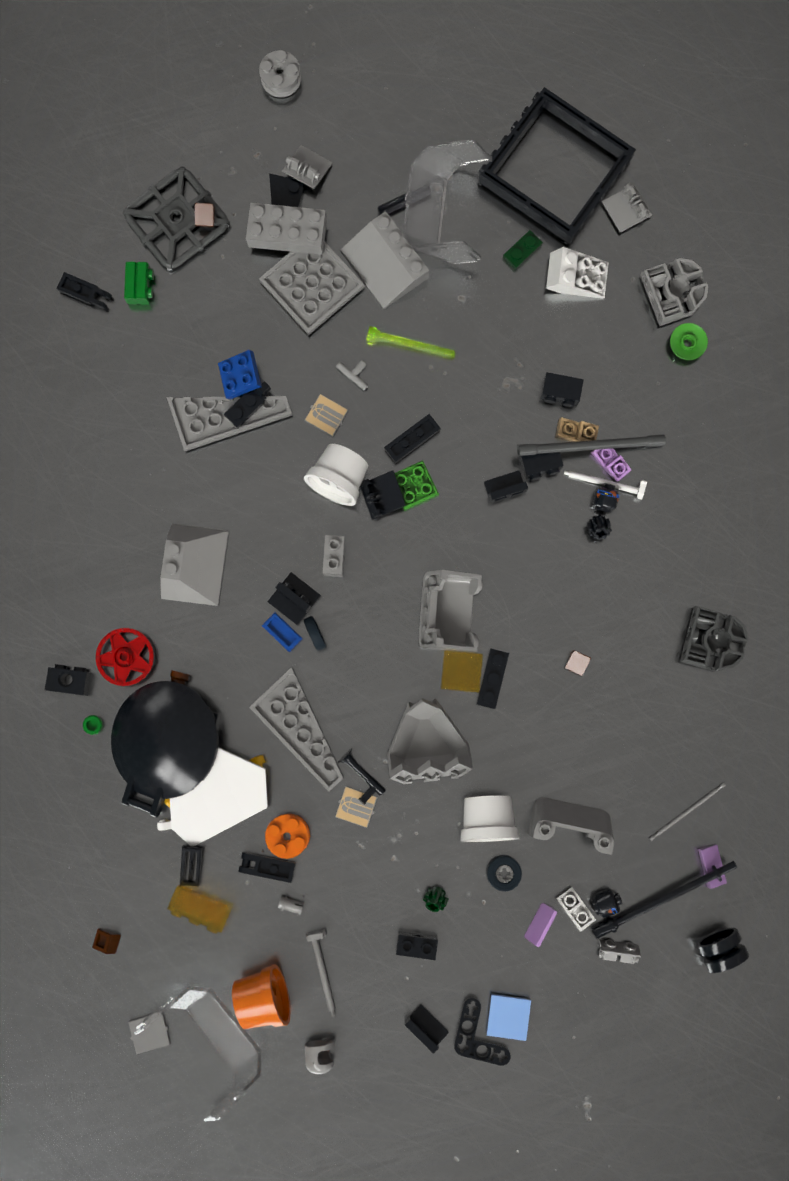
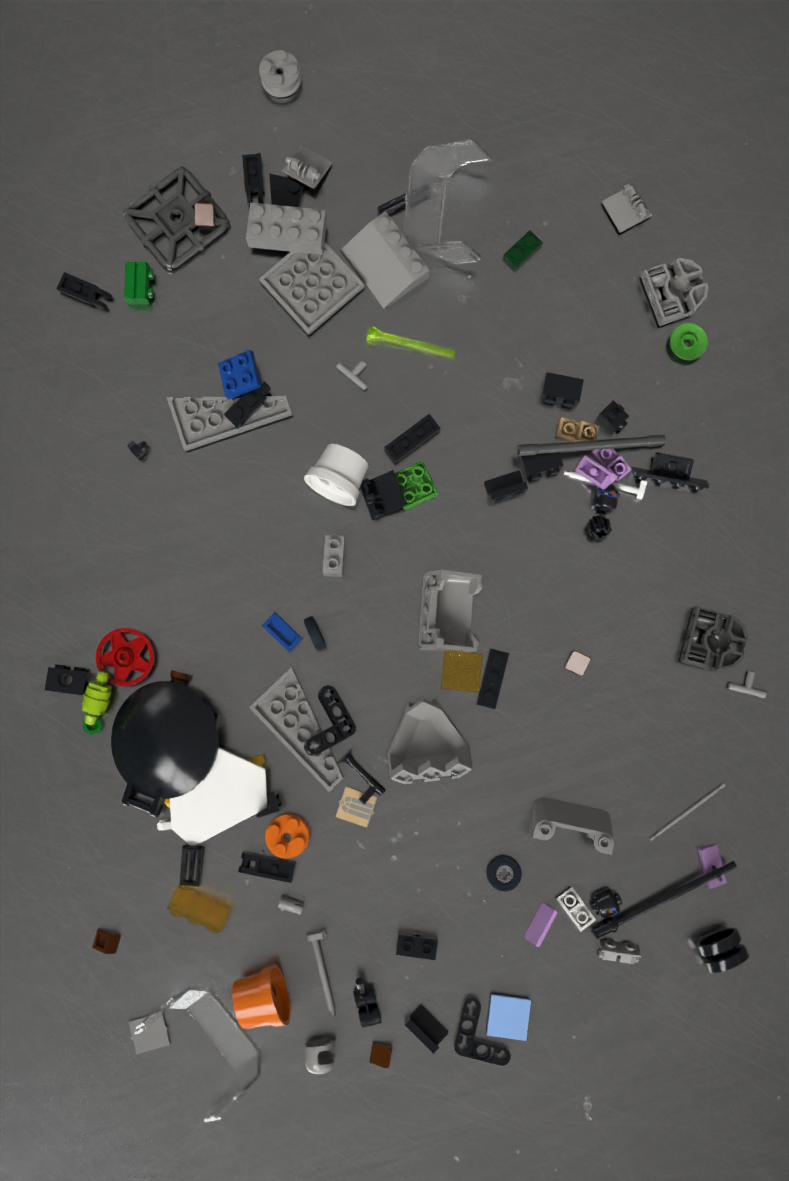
light grey slope [160,524,229,606] -> none
black bracket [267,572,321,626] -> none
piece [305,394,349,437] -> none
dark green gear [423,887,449,912] -> none
white piece [460,796,520,842] -> none
black window [478,87,636,244] -> none
white slope [546,247,609,299] -> none
none -> lime piece [81,671,112,725]
none -> black tile [127,440,147,459]
none -> black hinge [242,154,264,207]
none -> black panel [256,790,283,818]
none -> black beam [304,685,356,756]
none -> black beam [353,978,382,1028]
none -> reddish brown slope [369,1042,392,1069]
none -> lavender slope [574,455,618,490]
none -> black brick [597,400,629,433]
none -> black bracket [632,452,709,490]
none -> light grey piece [728,670,767,698]

